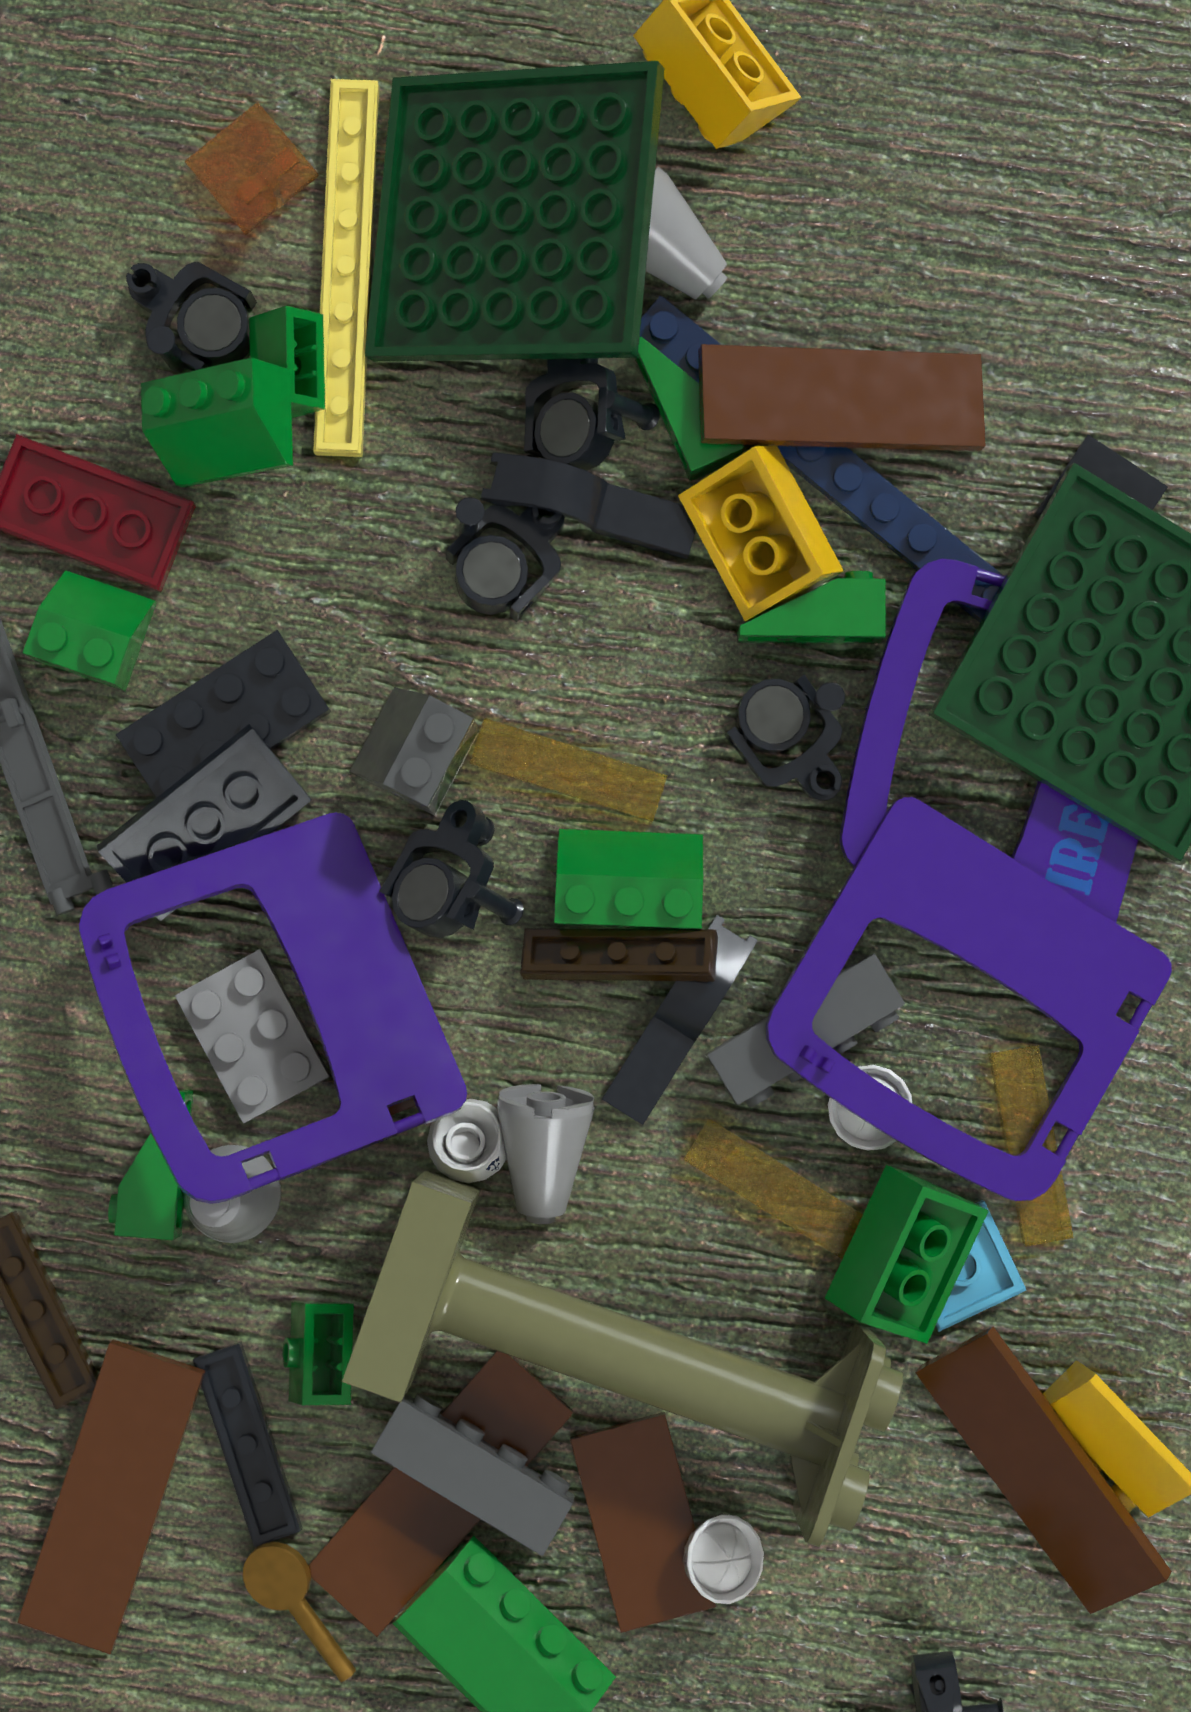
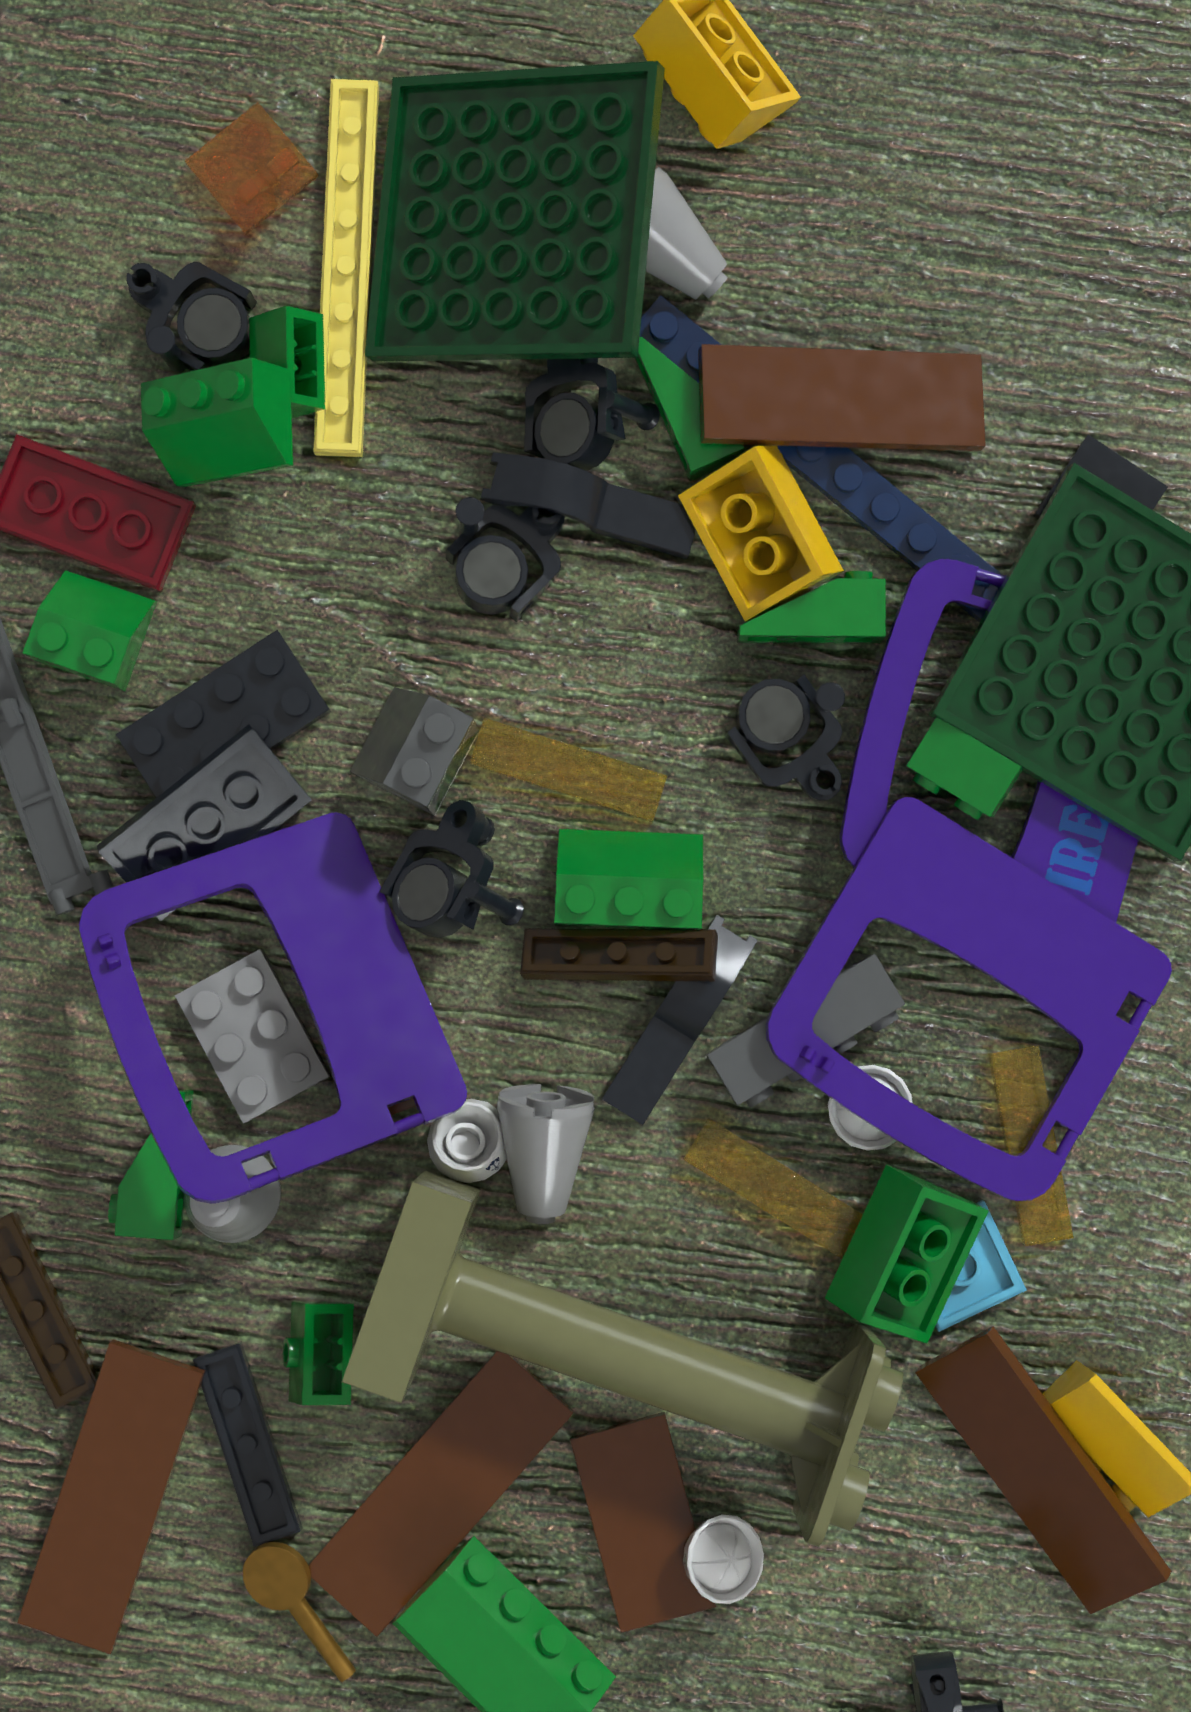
dark grey brick [371,1393,575,1556] -> none
none -> green brick [906,717,1023,820]

